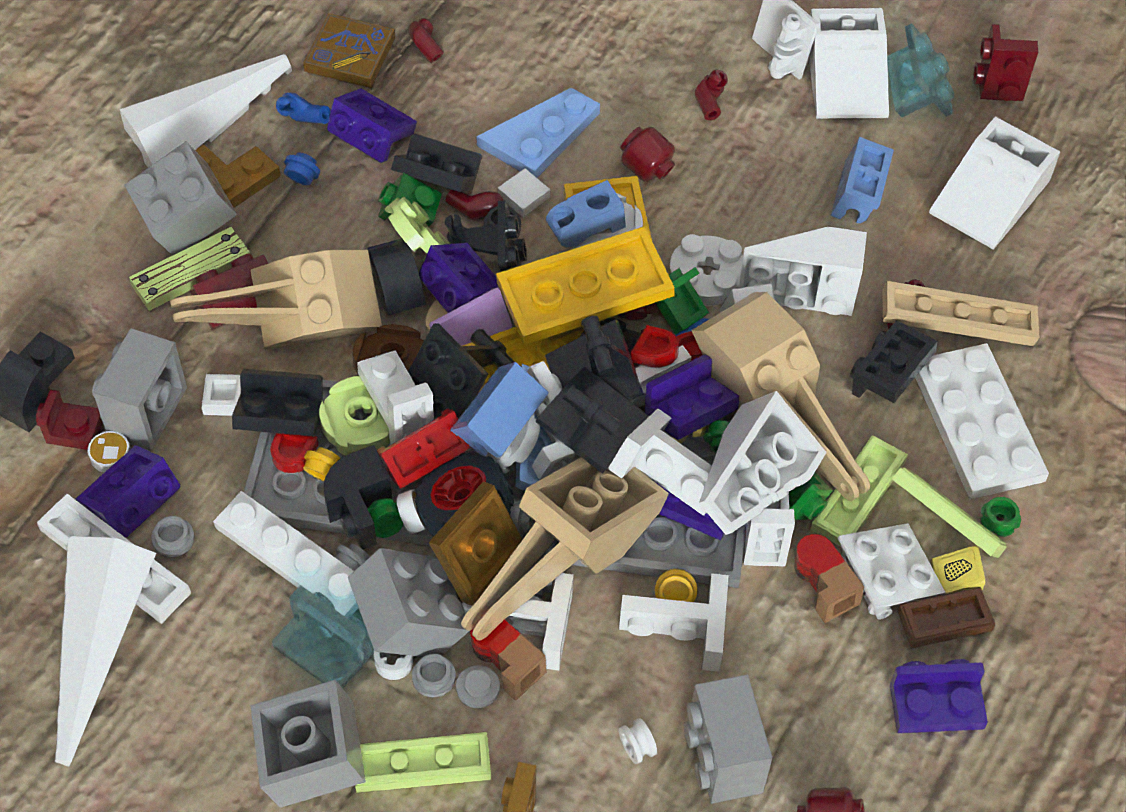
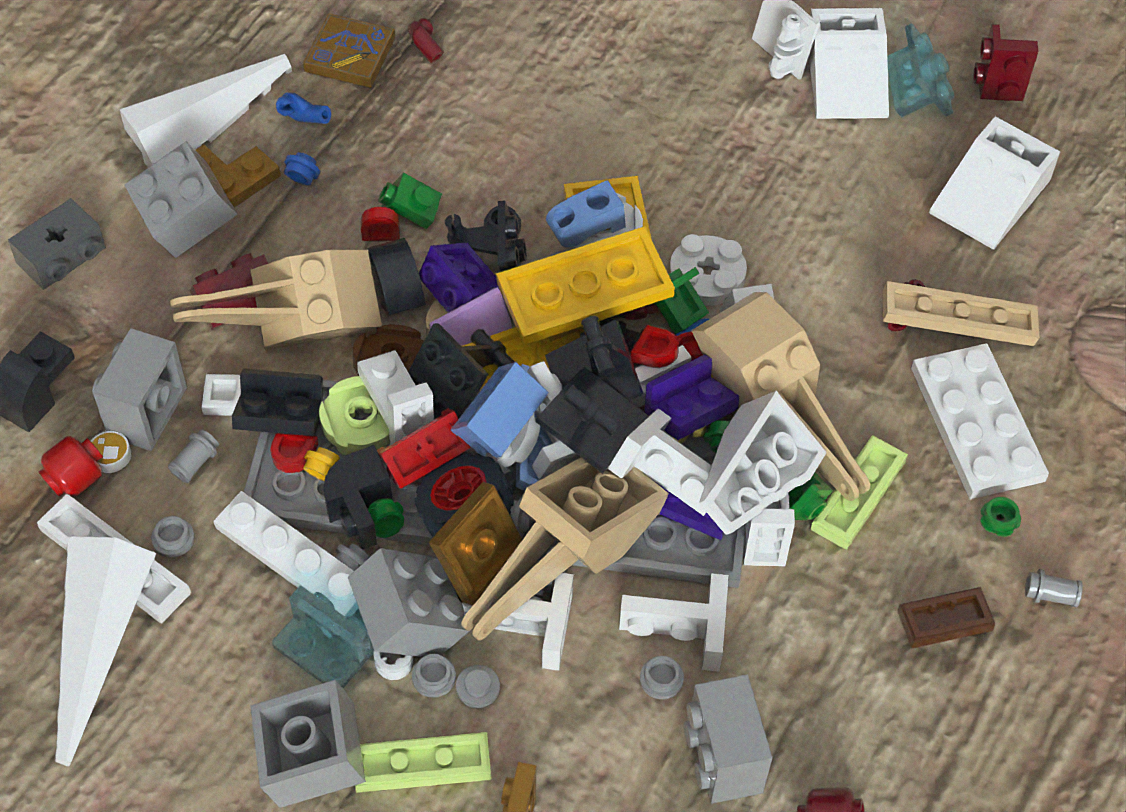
dark red bracket [36,390,103,450] -> none
dark purple bracket [75,445,180,538] -> none
yellowish green tile [129,227,250,311] -> none
dark purple bracket [327,88,417,163] -> none
yellowish green plate [385,197,449,261] -> none
black bracket [391,134,482,192] -> none
white tile [397,489,427,534] -> none
dark red arm [445,189,503,220] -> none
leg [470,619,547,701] -> none
light blue wing [476,88,600,178] -> none
white tile [498,168,550,217] -> none
white bush [618,718,657,764] -> none
dark red head [620,127,675,182] -> none
yellow plate [655,568,698,602] -> none
dark red arm [695,69,728,121] -> none
white slope [739,227,867,316] -> none
leg [794,534,864,623] -> none
medium blue hinge [830,137,894,223] -> none
white hinge [838,523,946,619] -> none
black bracket [850,320,938,403] -> none
dark purple bracket [890,659,988,733] -> none
yellowish green tile [892,468,1007,558] -> none
light yellow slope [931,546,985,595] -> none
none -> dark grey brick [8,198,106,290]
none -> red head [38,436,103,497]
none -> light grey pin [168,430,219,483]
none -> red tile [361,206,400,241]
none -> light grey plate [640,656,684,699]
none -> light grey pin [1025,569,1083,607]

